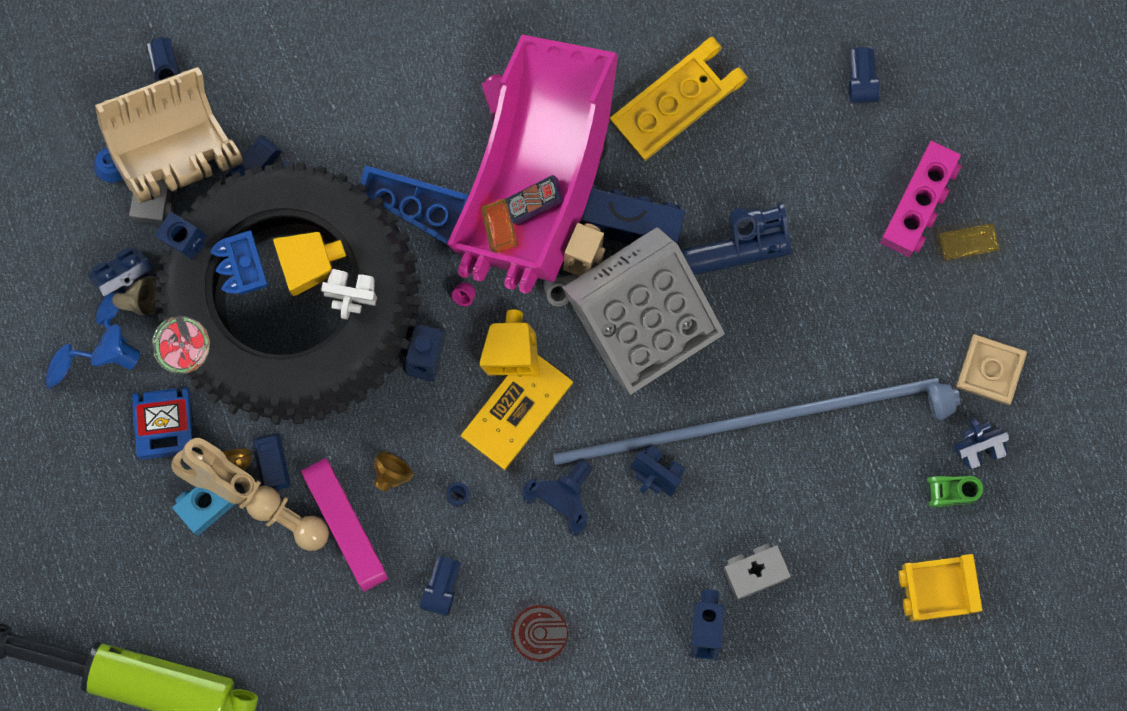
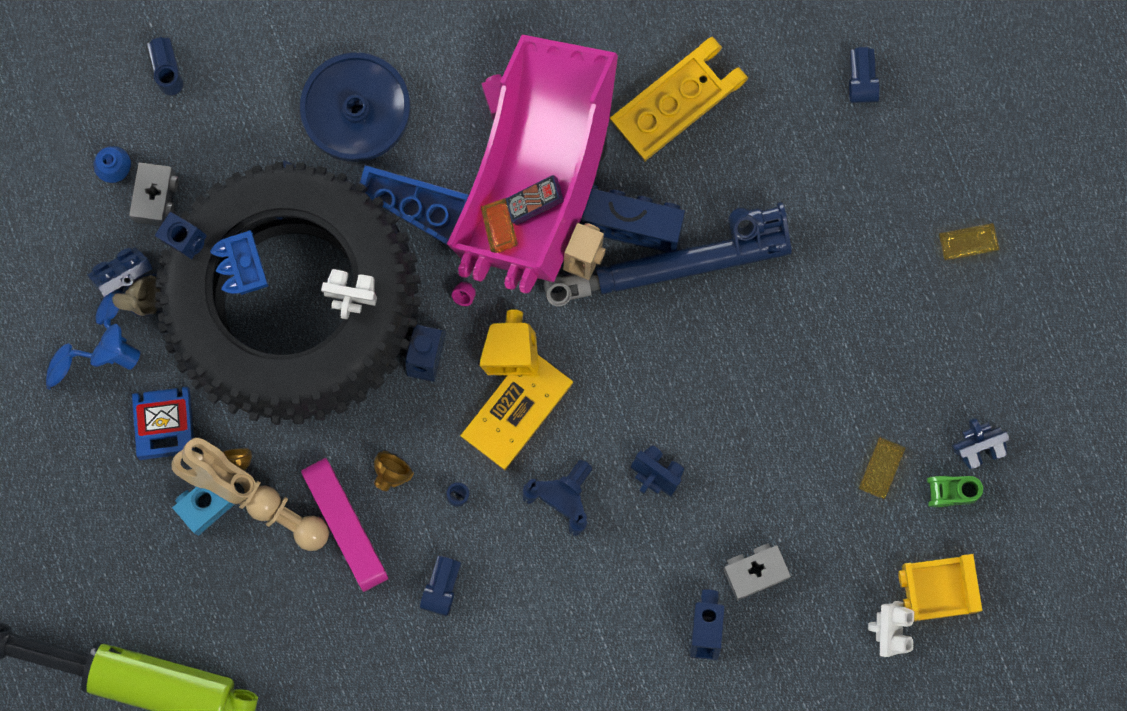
tan hinge [95,67,243,204] -> none
clear tile [152,316,210,374] -> none
dark blue tile [225,135,282,178] -> none
dark blue tile [252,433,291,490] -> none
yellow torso [273,232,346,296] -> none
tile [511,605,568,662] -> none
sand blue piece [553,378,939,465] -> none
light grey piece [562,227,725,395] -> none
dark pink brick [880,141,962,258] -> none
sand blue cone [927,383,961,420] -> none
tan tile [956,334,1027,406] -> none
none -> dark blue dish [300,52,411,162]
none -> clear yellow tile [858,437,906,500]
none -> white hips [868,601,914,657]

